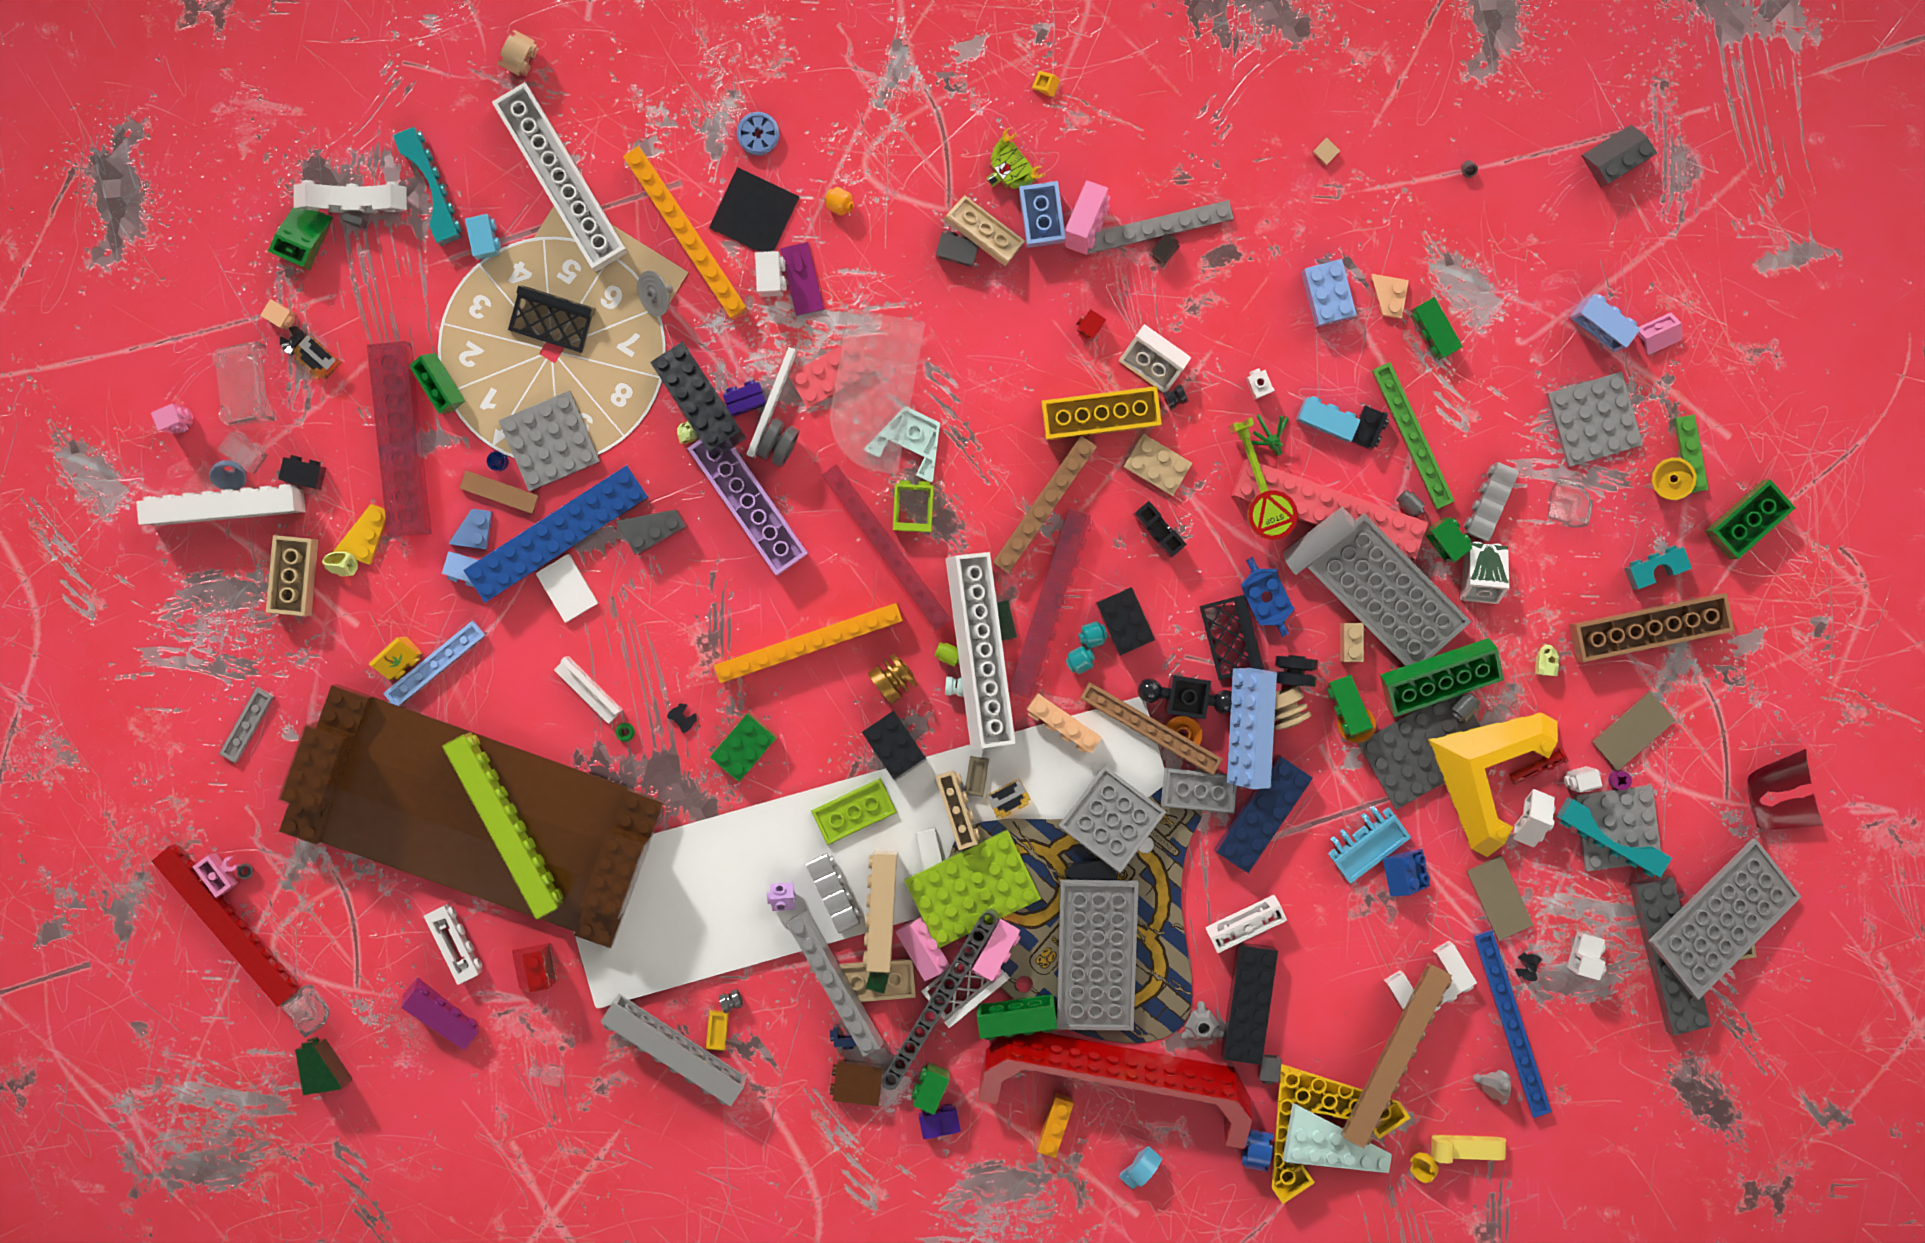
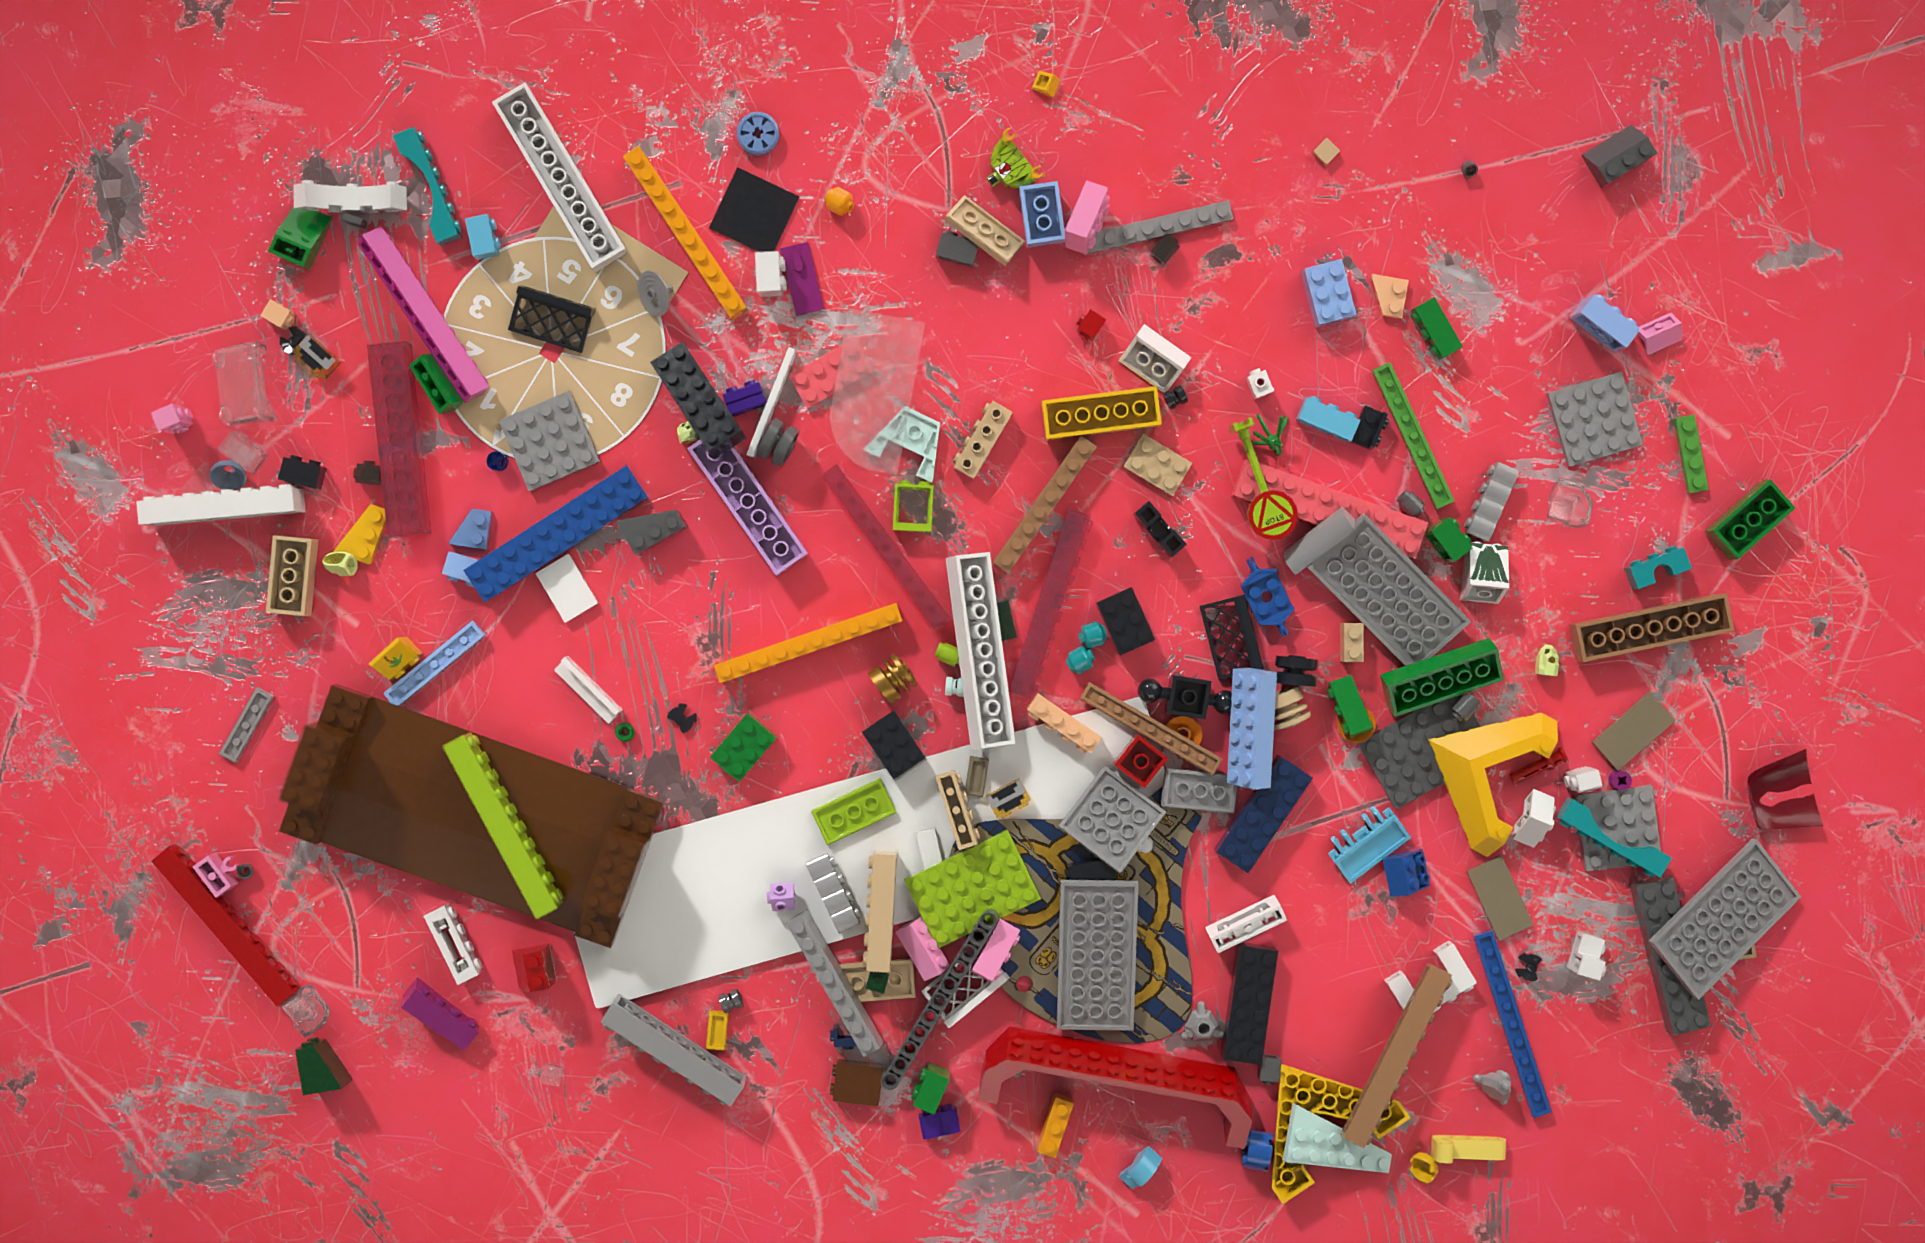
medium nougat tile [460,470,539,514] -> none
tan brick [498,30,539,76] -> none
green brick [977,994,1057,1040] -> none
yellow wheel [1651,458,1697,500] -> none
none -> clear smoke brick [353,460,385,486]
none -> brick [358,227,489,403]
none -> tan brick [953,401,1013,480]
none -> red brick [1113,733,1169,789]

